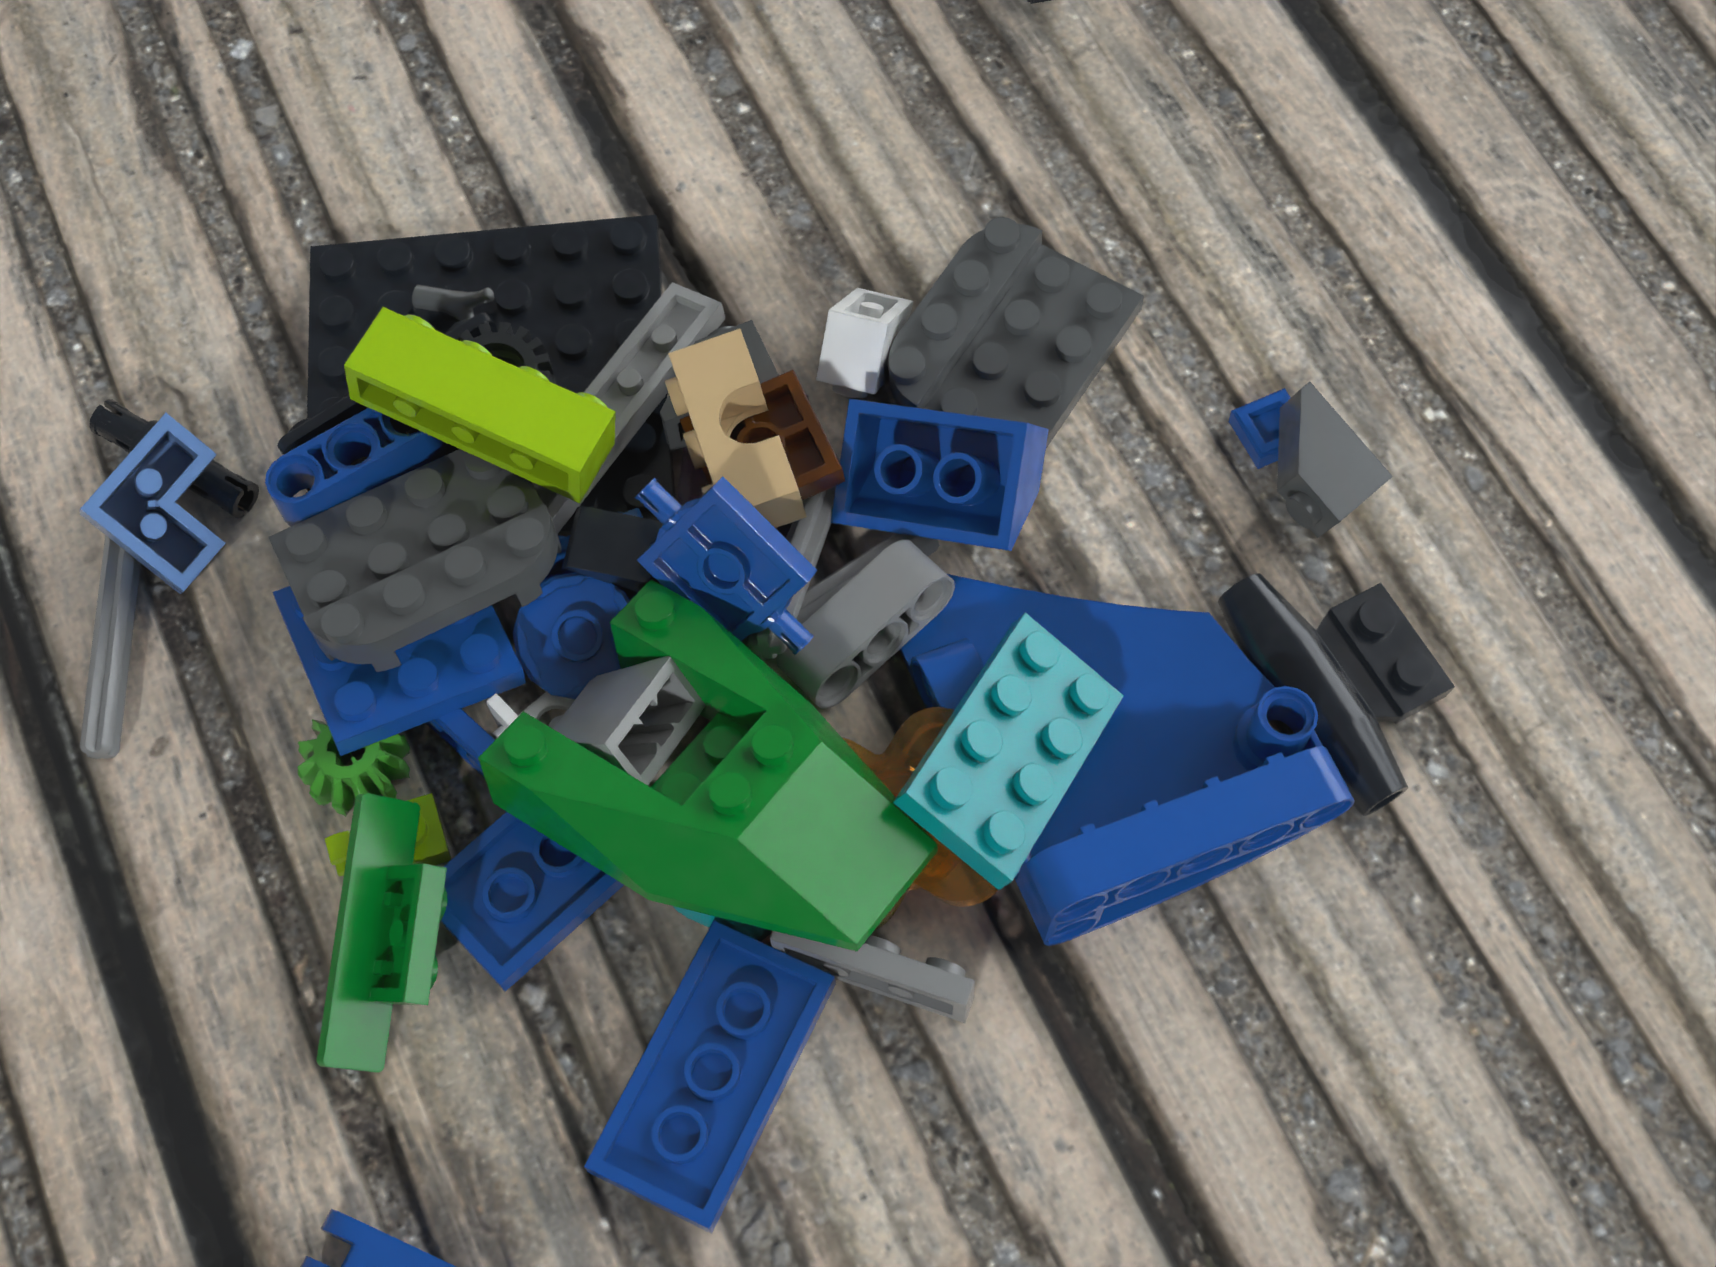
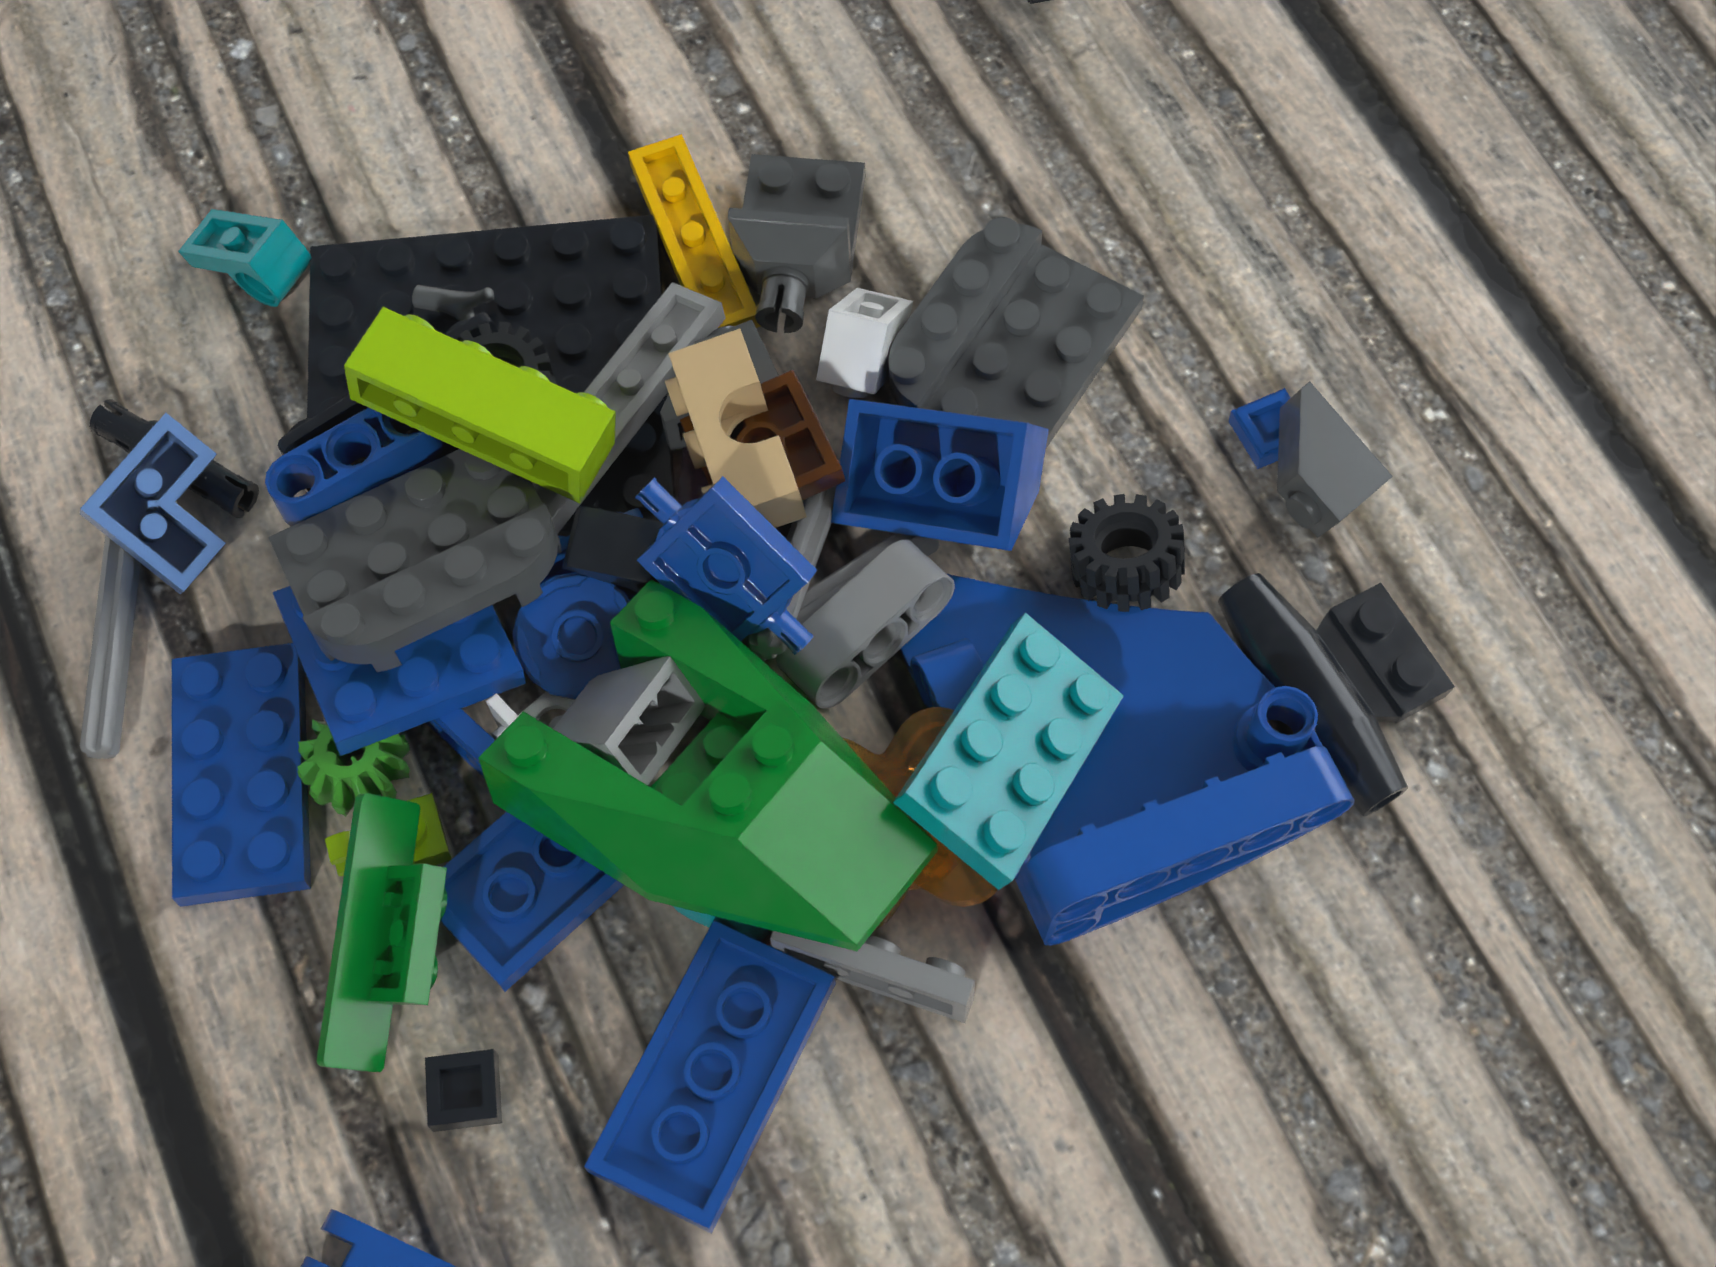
none -> blue plate [172,643,311,907]
none -> teal plate [178,209,312,307]
none -> black plate [425,1049,502,1132]
none -> yellow plate [628,134,761,328]
none -> dark grey plate [728,154,866,333]
none -> black tyre [1068,494,1185,612]

